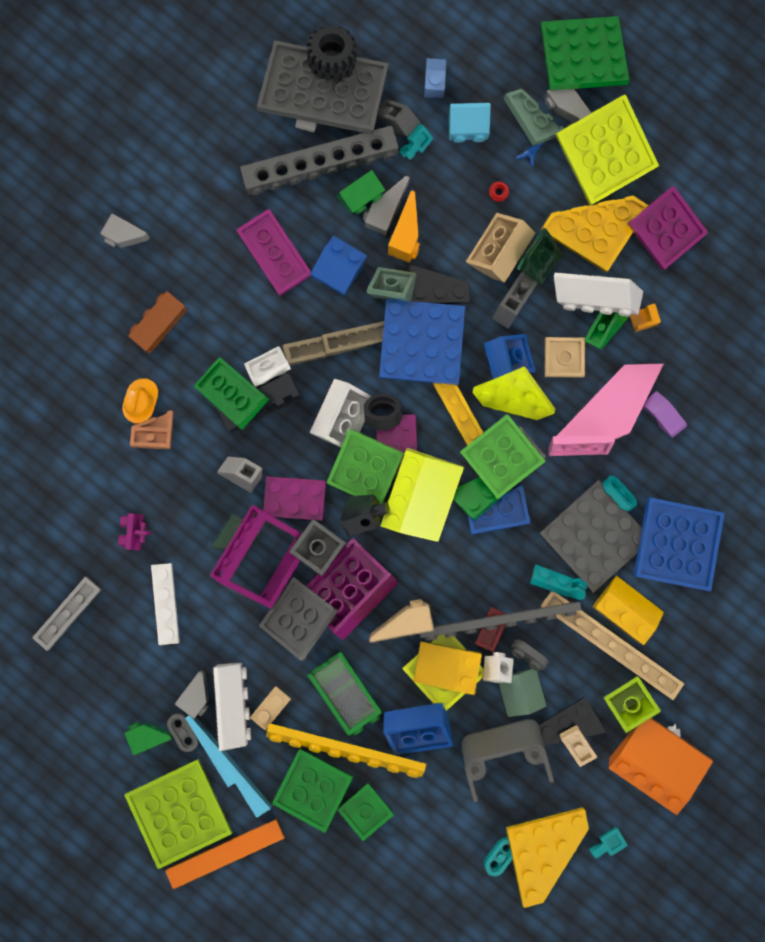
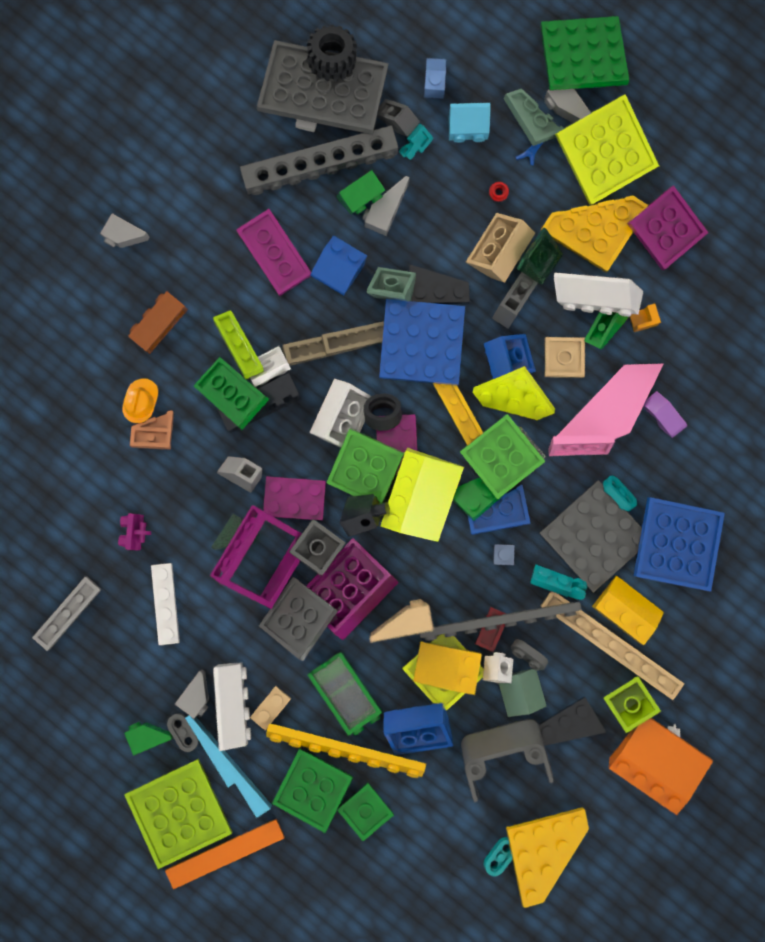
light orange slope [388,190,420,263] -> none
tan plate [560,725,597,767] -> none
teal plate [589,827,628,859] -> none
none -> lime plate [213,310,264,379]
none -> sand blue plate [493,544,515,565]

